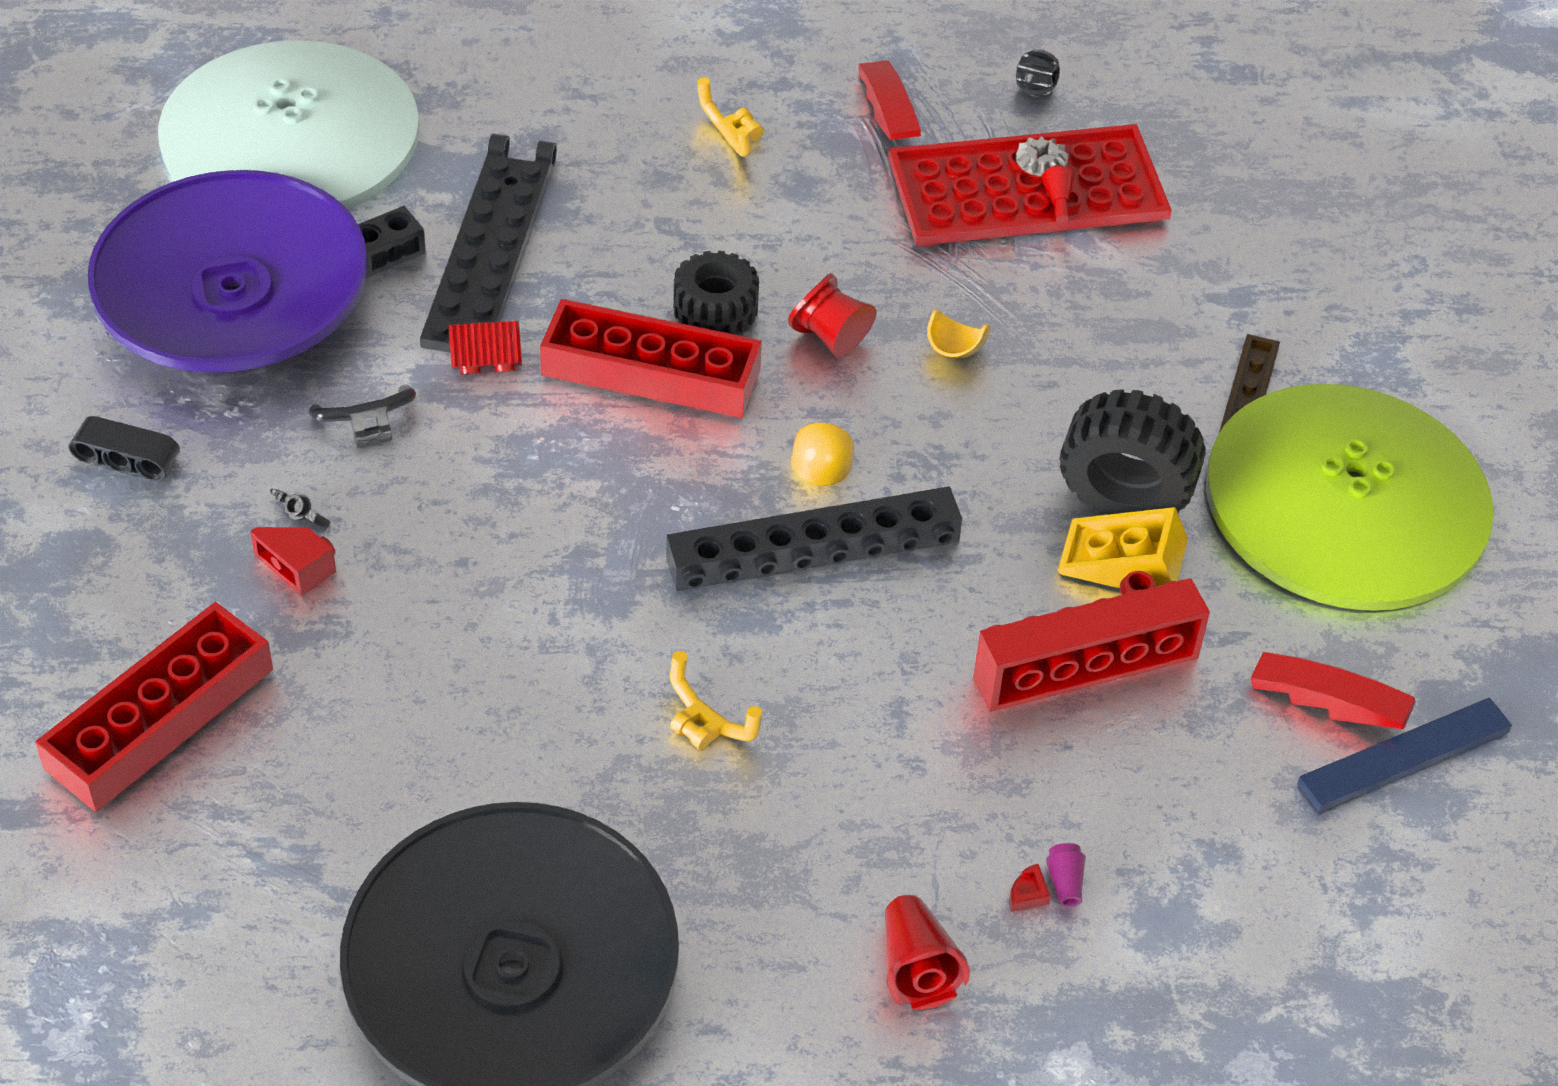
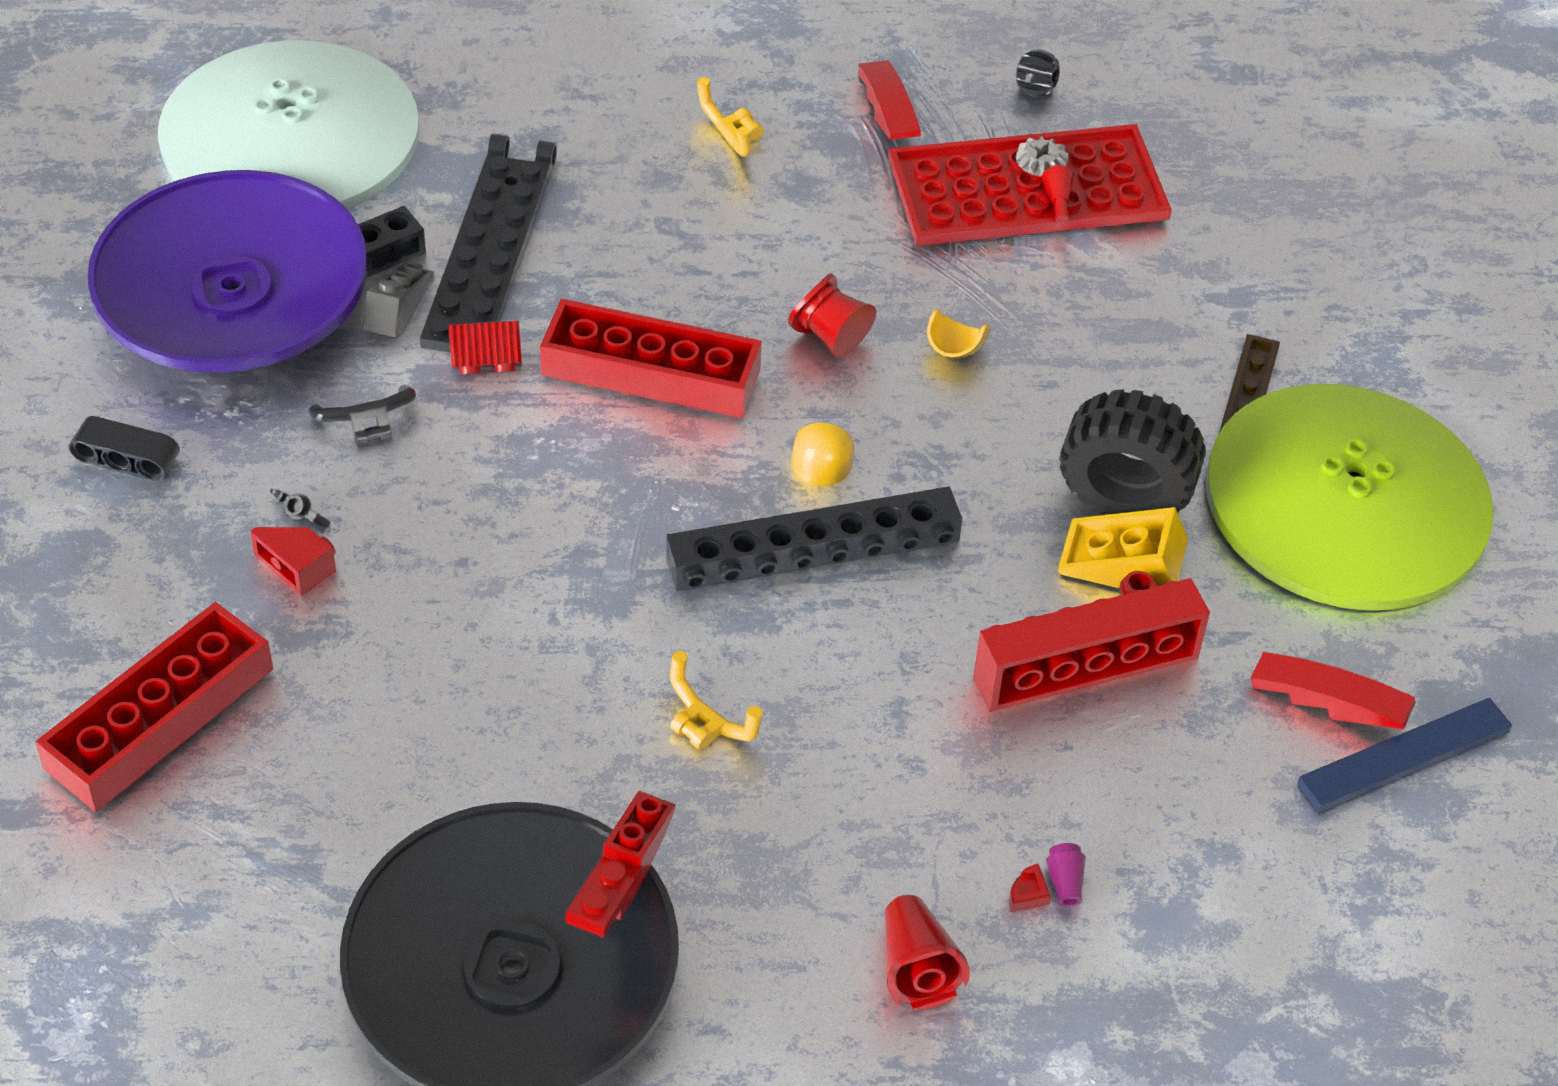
black tyre [673,251,759,335] -> none
none -> dark grey slope [362,262,434,337]
none -> red slope [565,791,676,938]

